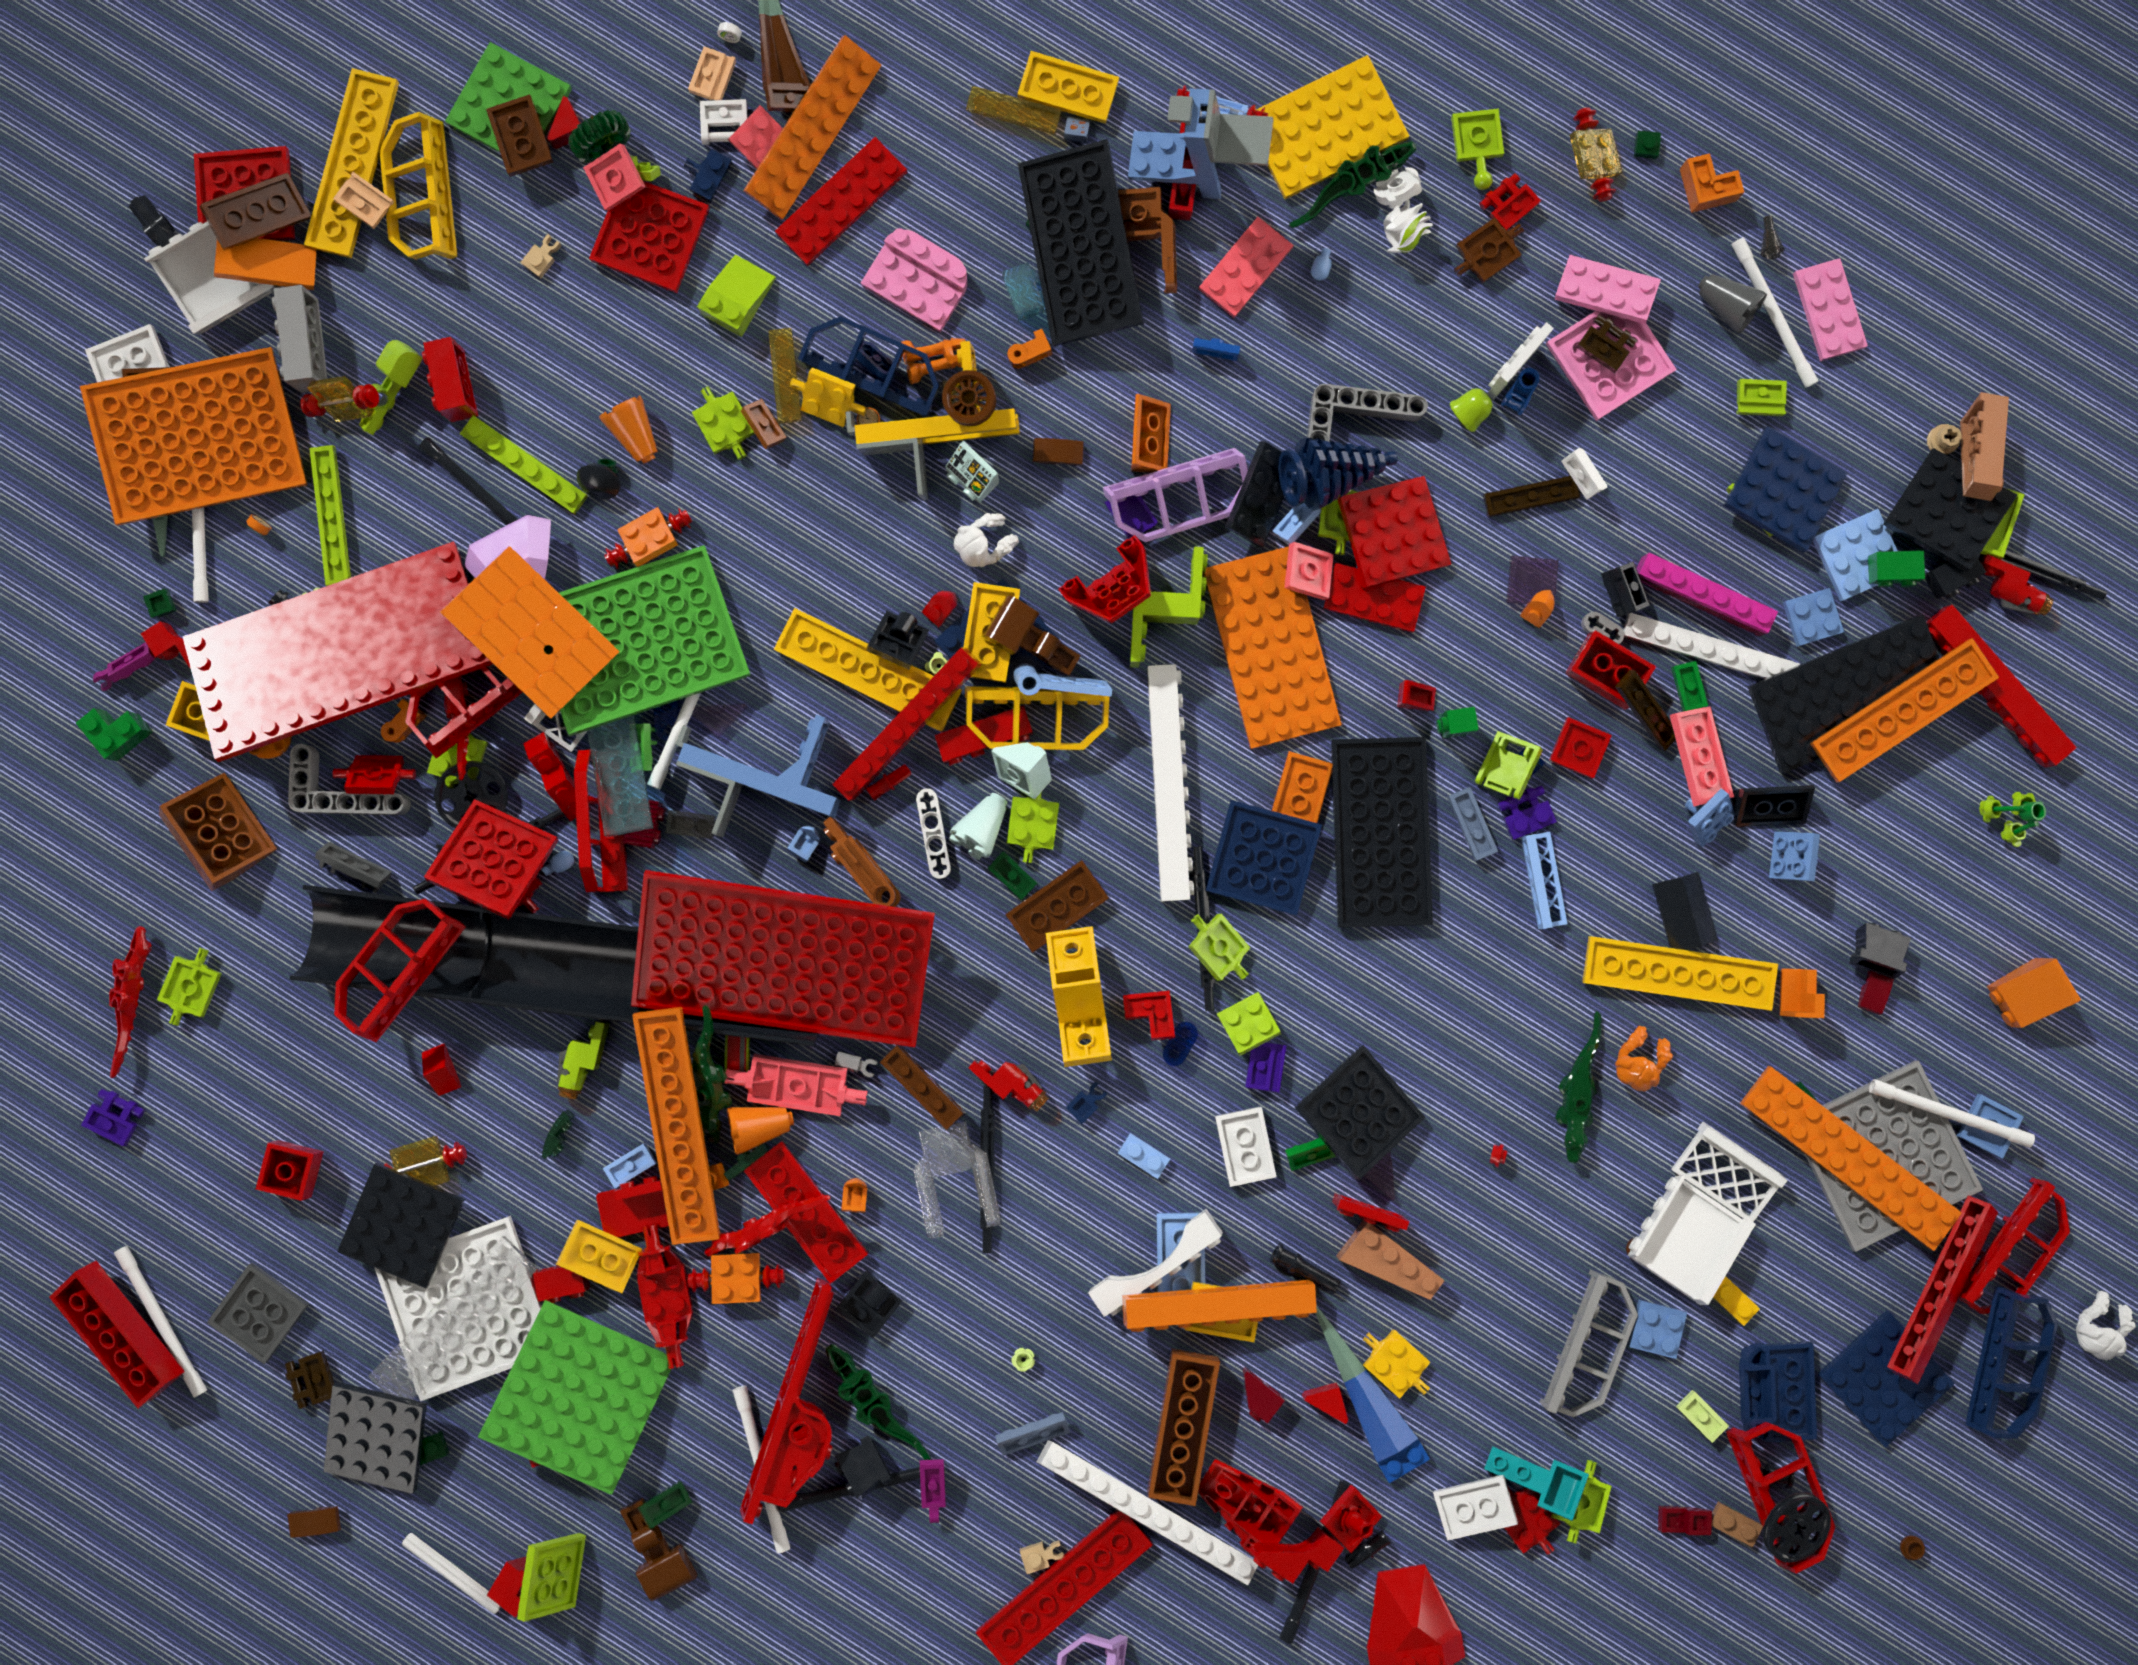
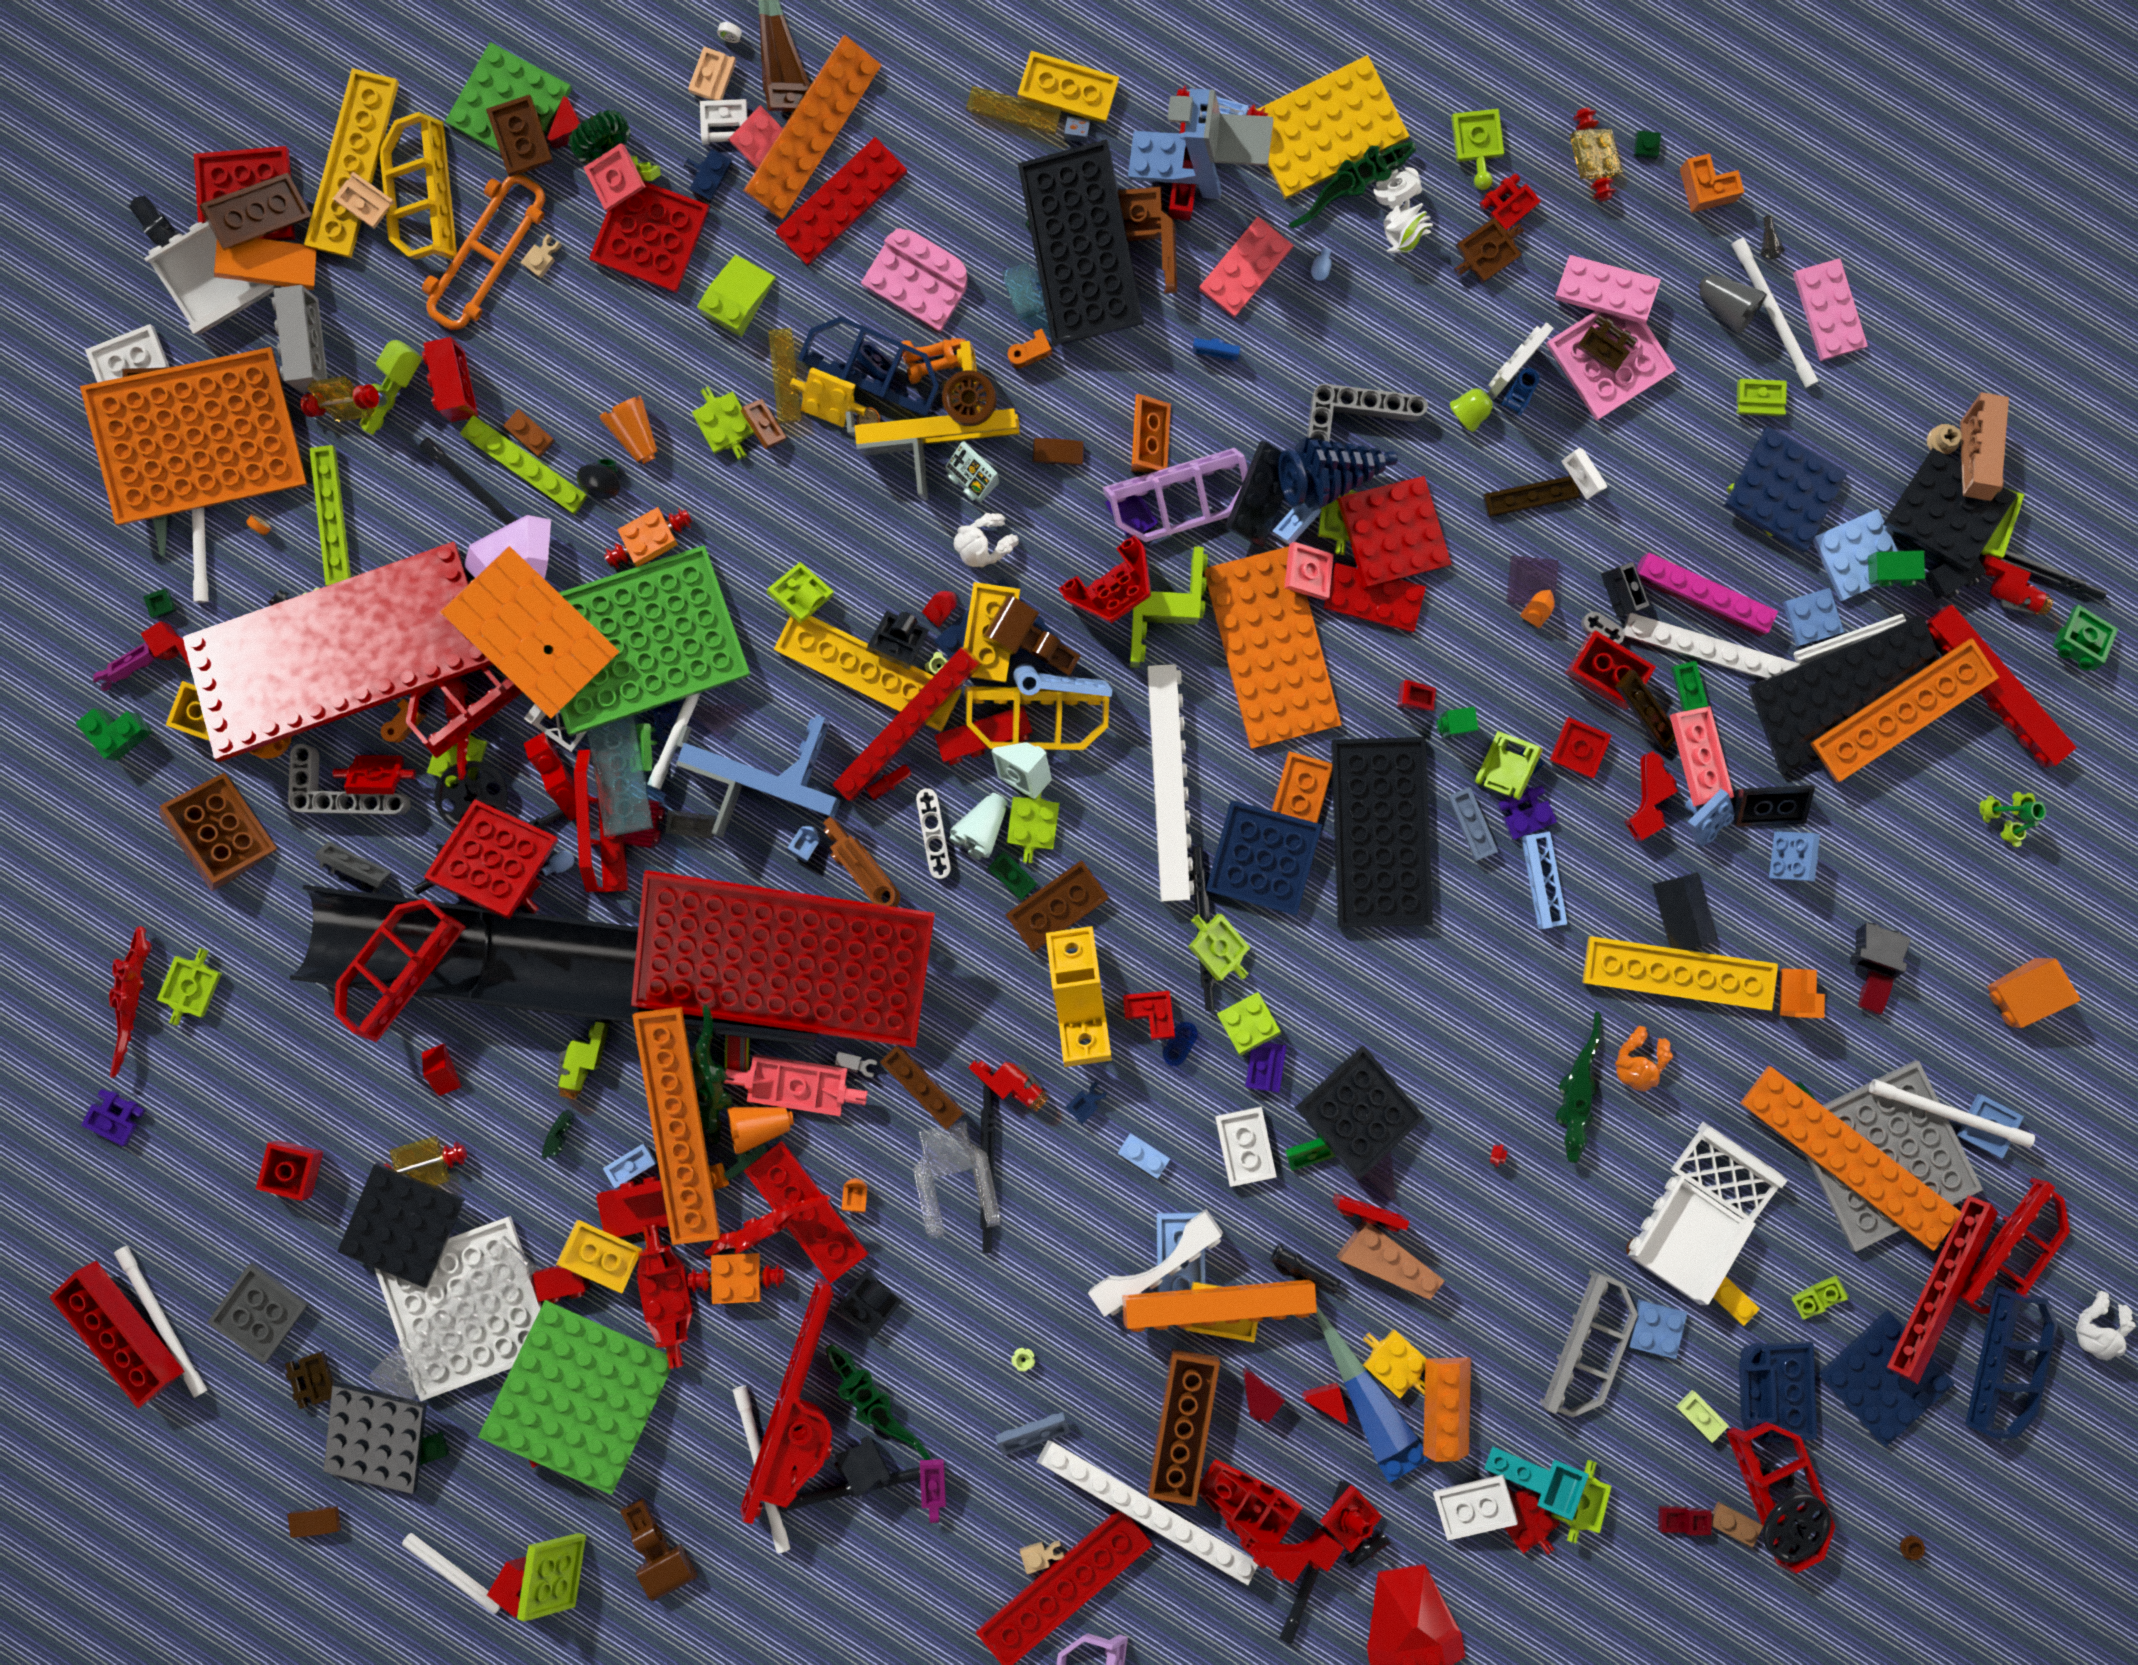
dark green plate [637,1481,692,1529] -> none
none -> orange bar [422,174,545,330]
none -> dark orange plate [503,409,555,458]
none -> lime plate [767,562,834,624]
none -> orange slope [1423,1357,1471,1462]
none -> red arch [1624,751,1678,841]
none -> lime slope [1792,1275,1848,1320]
none -> white axle [1794,614,1906,664]
none -> green plate [2053,605,2118,671]

